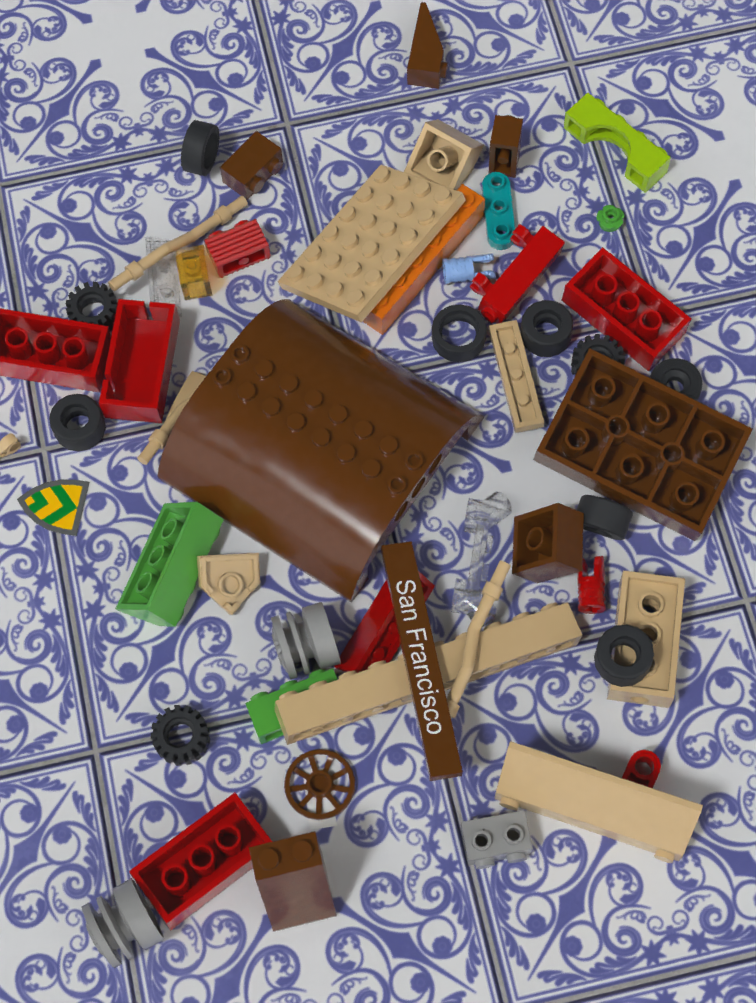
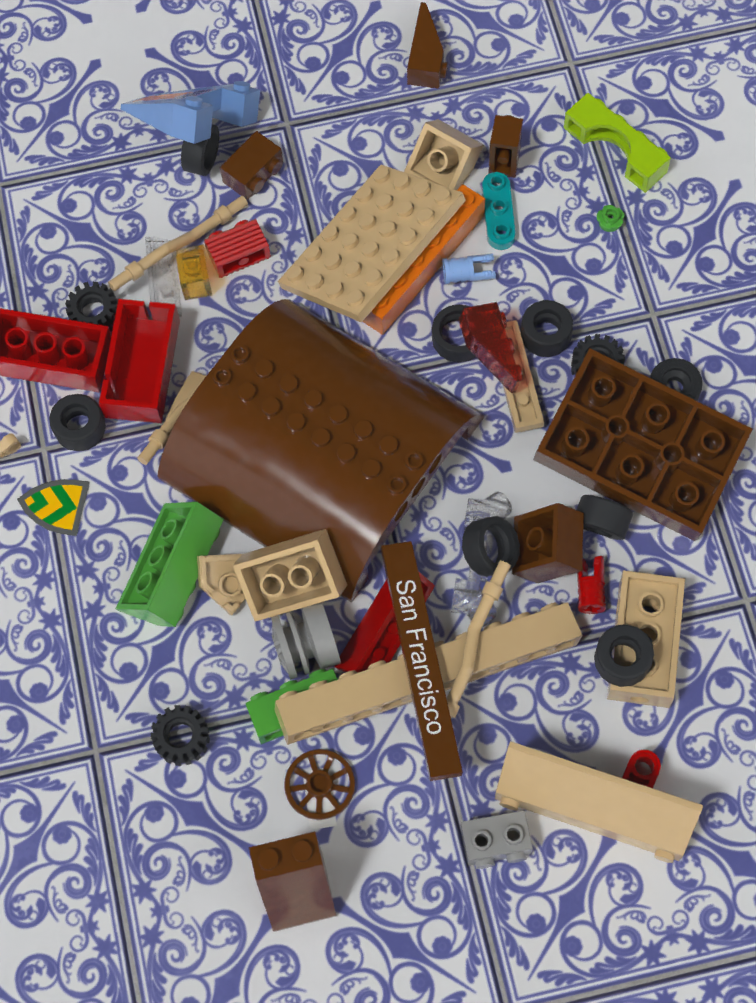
light grey wheel [82,878,164,968] -> none
red brick [129,792,273,931] -> none
red brick [470,224,565,324] -> none
red brick [561,247,692,371] -> none
none -> medium blue wedge [120,81,260,144]
none -> tan brick [233,529,347,622]
none -> clear red slope [459,302,523,393]
none -> black tyre [462,516,520,577]

